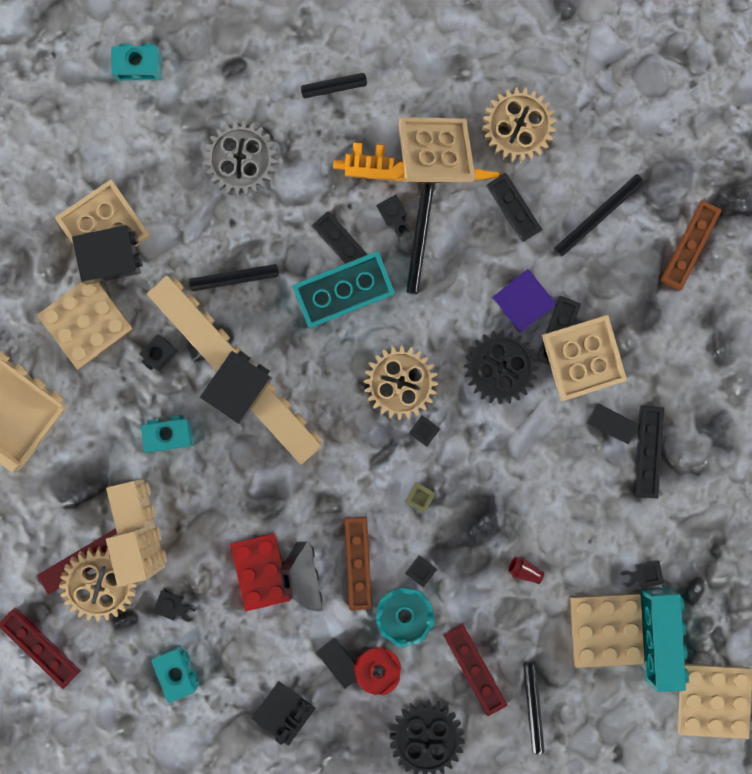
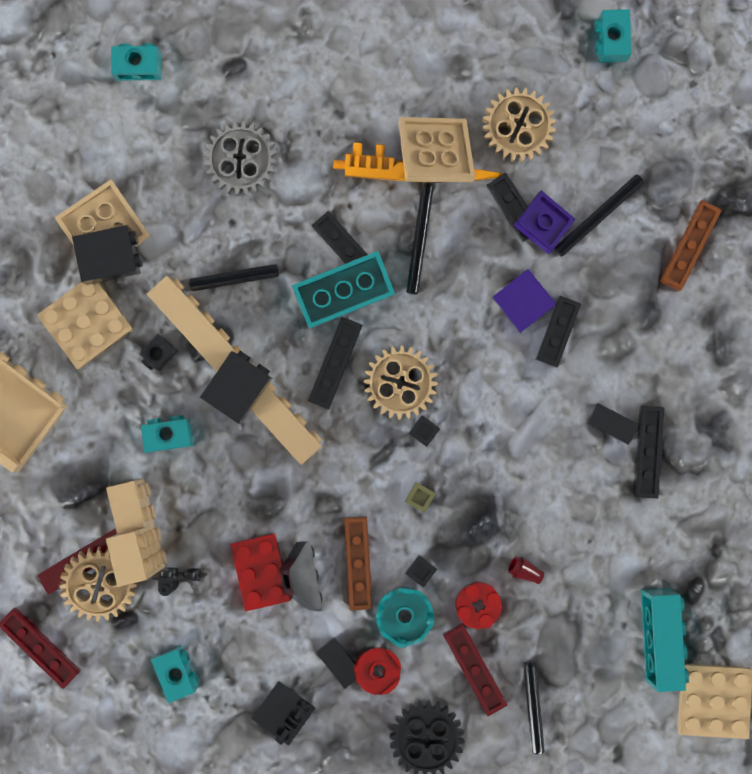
black plate [153,589,197,622] -> none
black axle [300,73,367,99] -> none
black plate [376,195,410,238] -> none
black gear [463,330,539,405] -> none
tan plate [542,315,627,401] -> none
tan plate [570,593,645,668] -> none
black plate [620,560,664,588] -> none
none -> black hinge [153,567,207,596]
none -> black tile [308,317,363,409]
none -> red plate [455,582,502,629]
none -> dark purple tile [514,190,575,254]
none -> teal brick [595,9,632,63]

